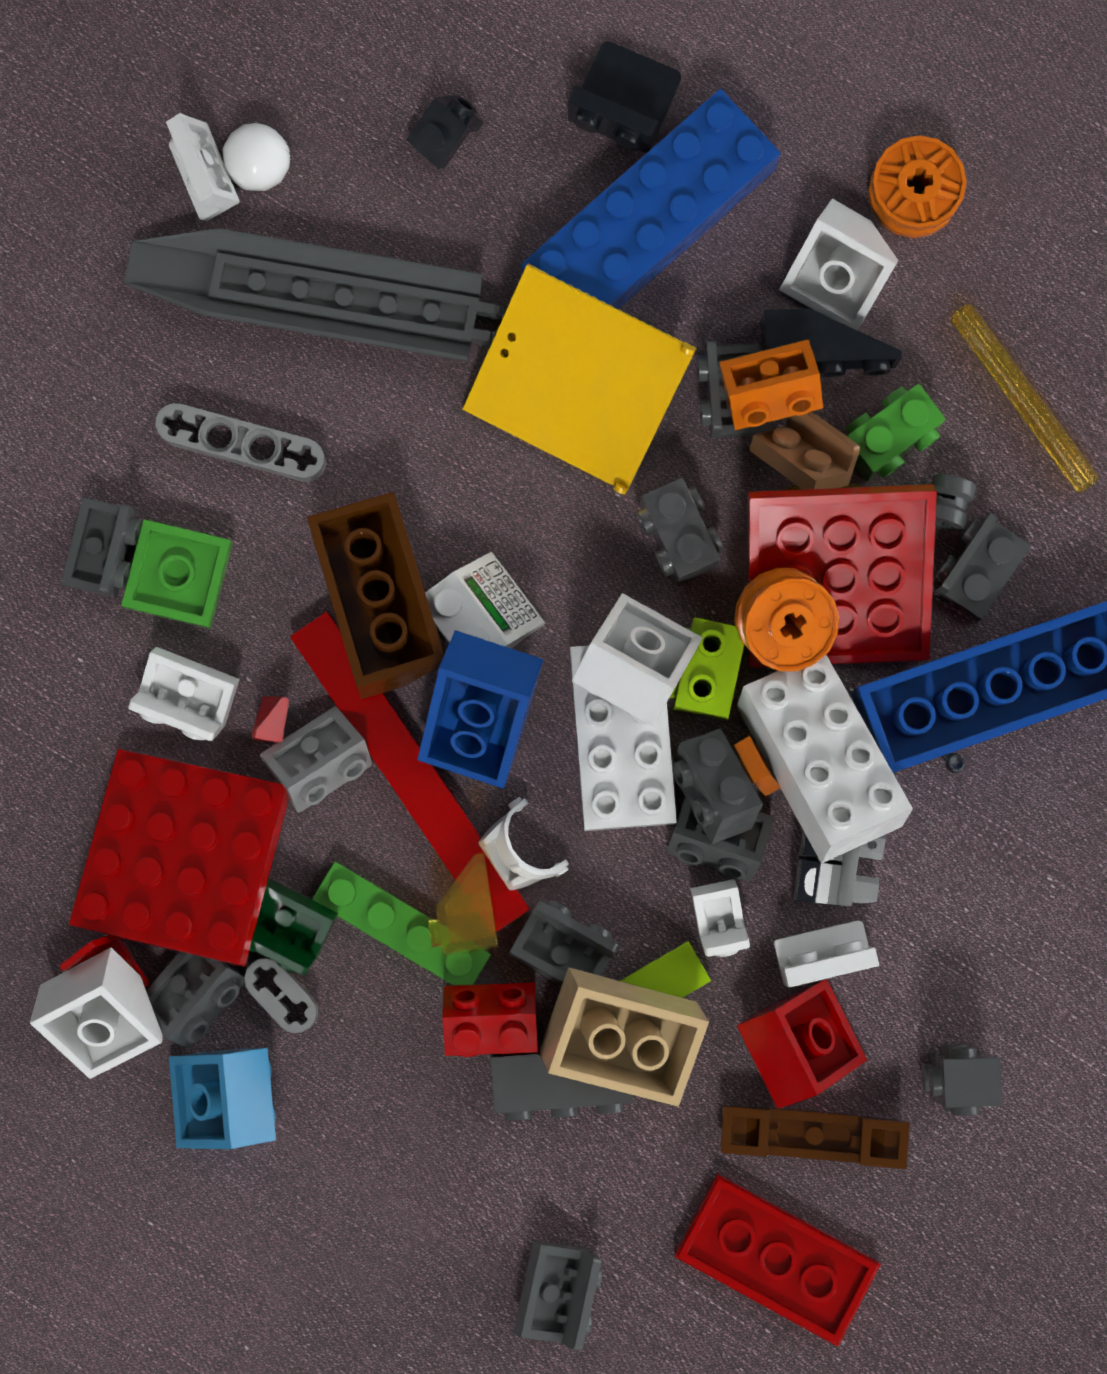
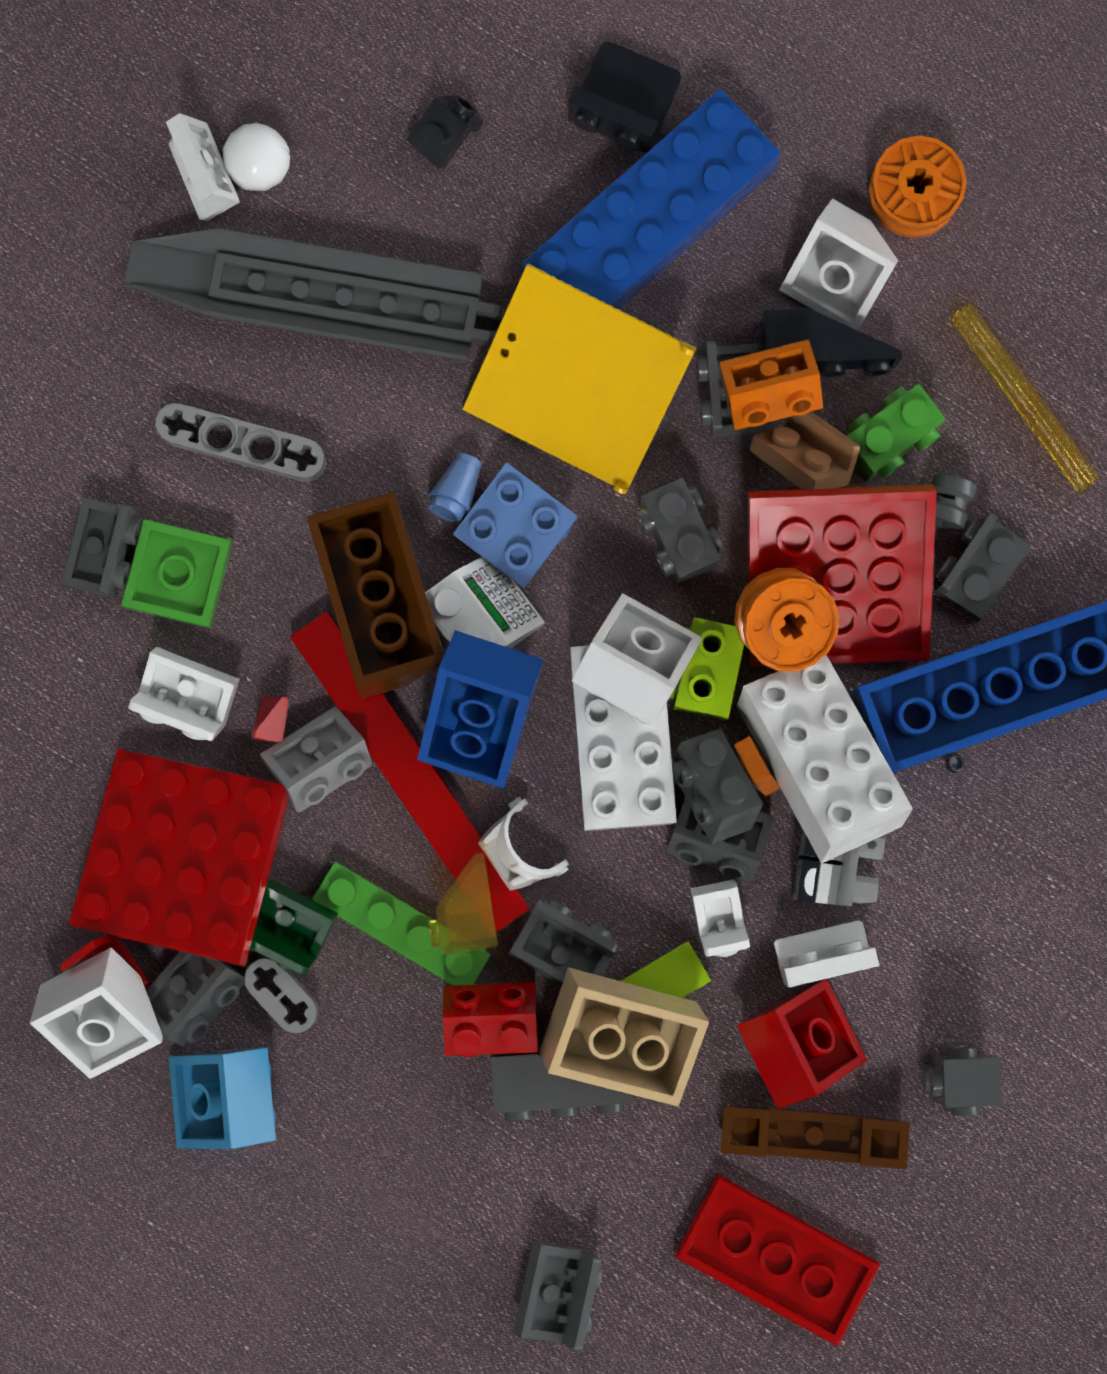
none -> medium blue cone [428,453,482,523]
none -> medium blue hinge [453,462,578,588]

